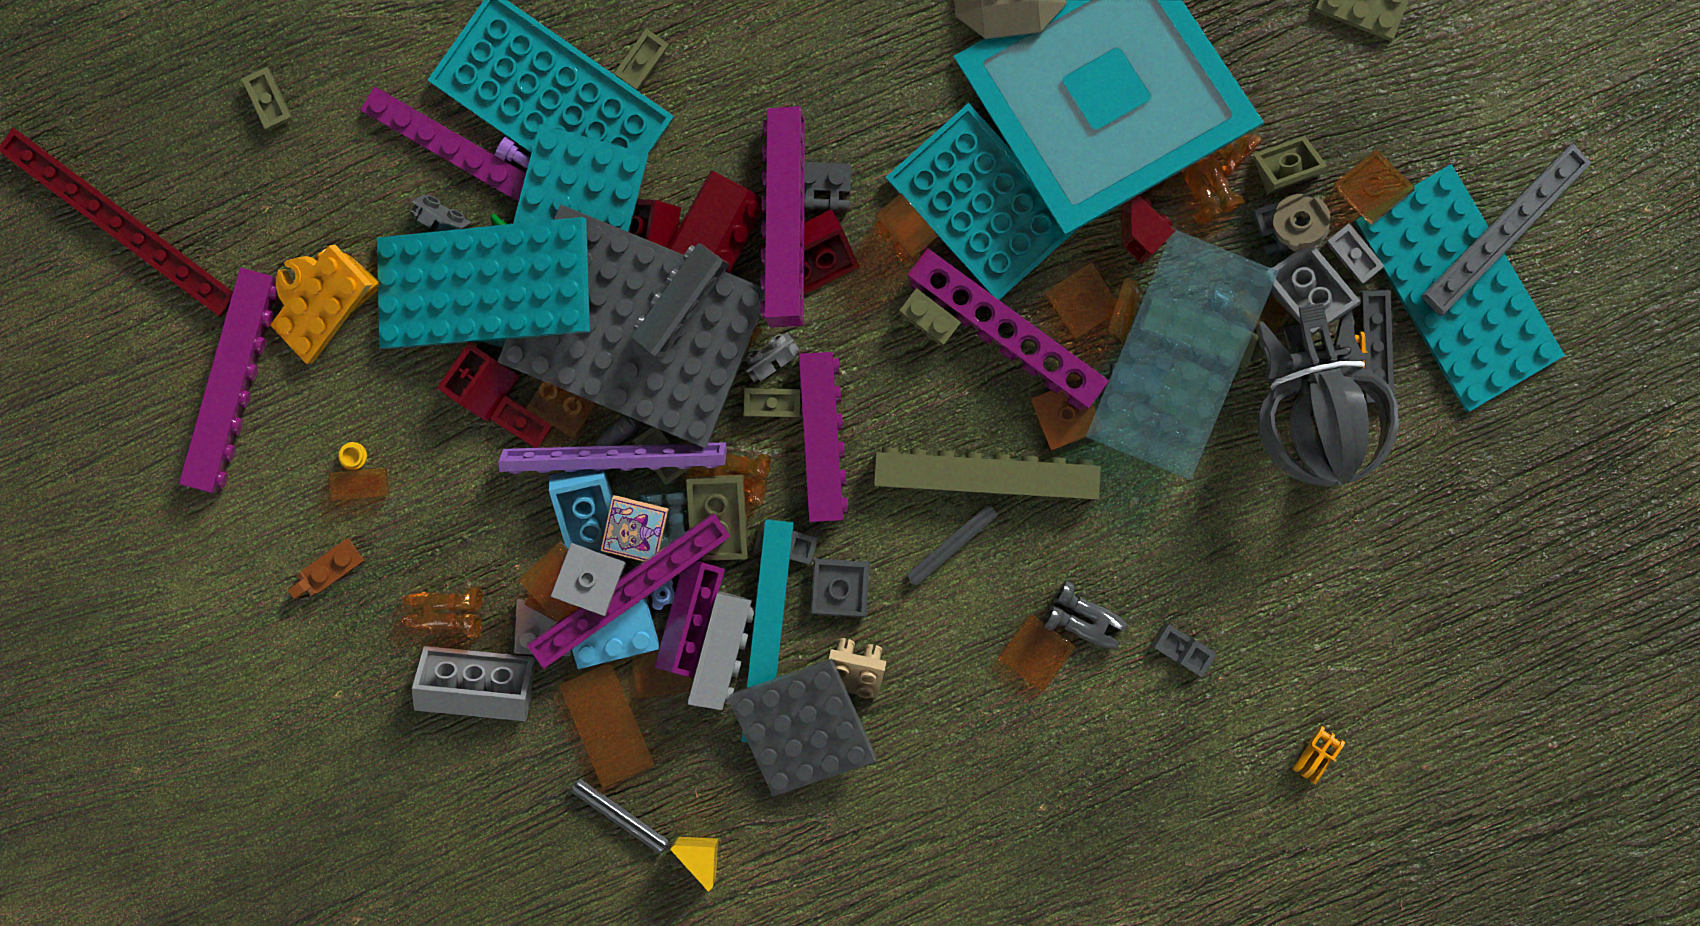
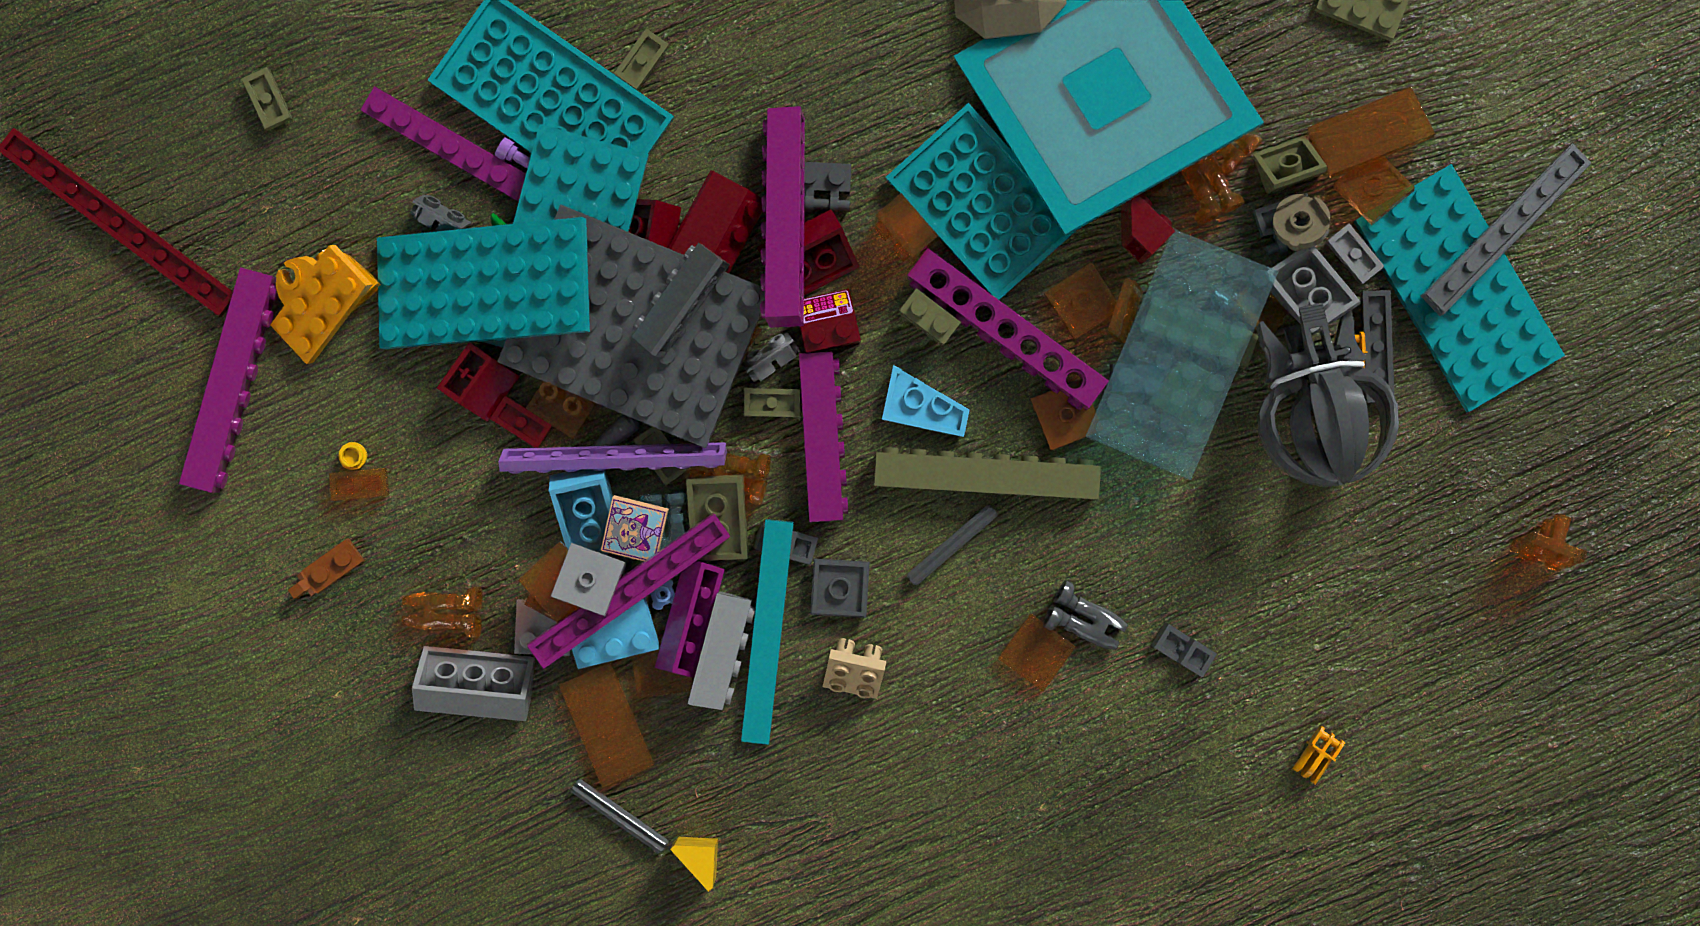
dark grey plate [728,658,877,796] -> none
none -> dark red slope [800,289,861,353]
none -> medium azure wing [882,365,969,437]
none -> clear orange tile [1307,87,1435,178]
none -> clear orange plate [1510,514,1587,571]

